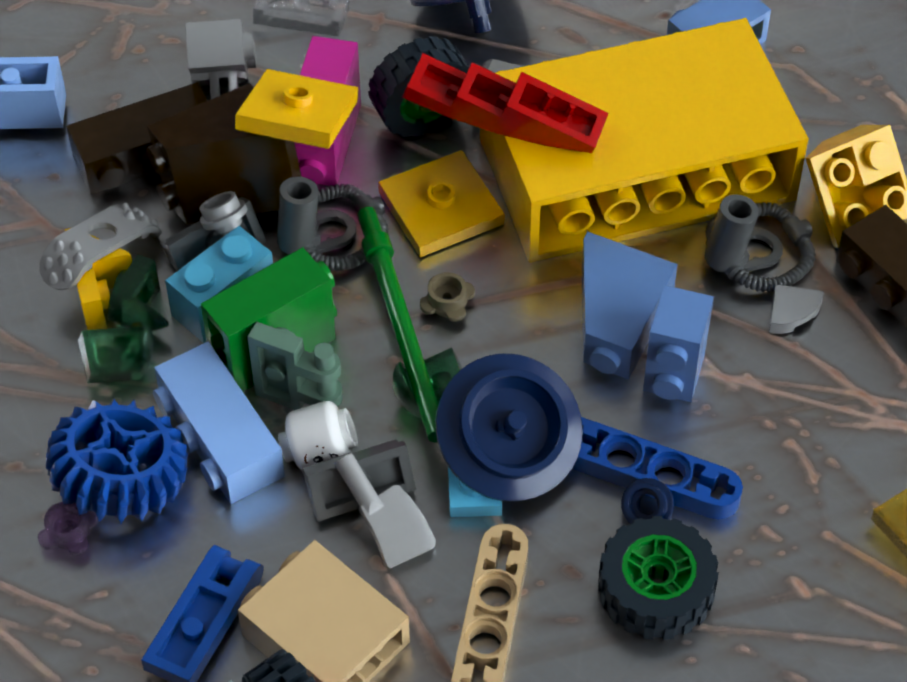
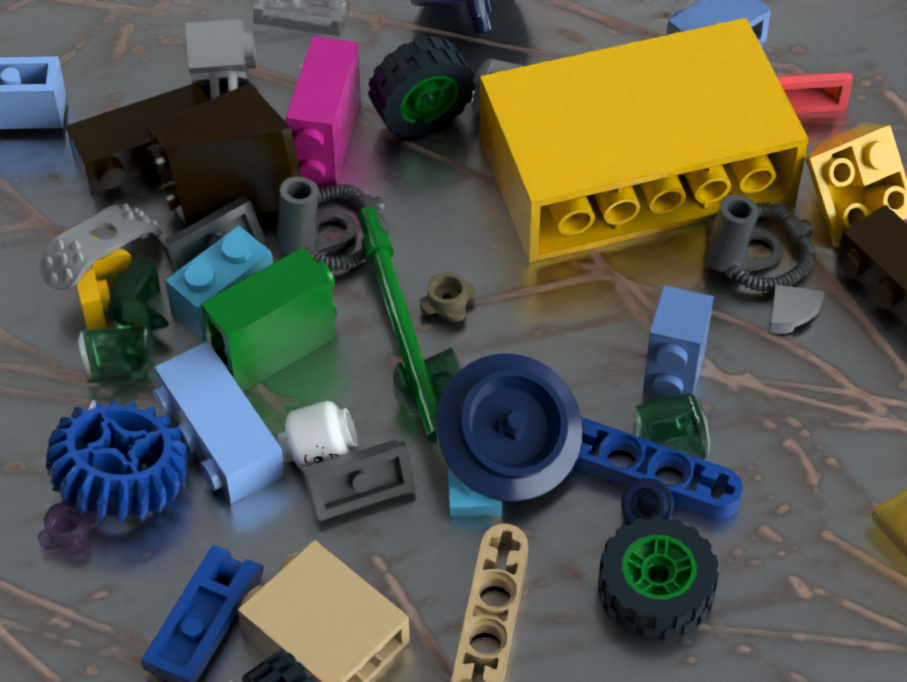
light grey plate [199,191,248,234] -> none
yellow plate [235,69,358,149] -> none
sand green plate [247,322,343,410] -> none
light grey piece [334,452,436,568] -> none
yellow plate [378,150,505,258] -> none
red slope [402,53,609,153] -> none
medium blue slope [581,231,678,380] -> none
none -> clear green plate [633,394,711,460]
none -> coral slope [777,73,853,114]

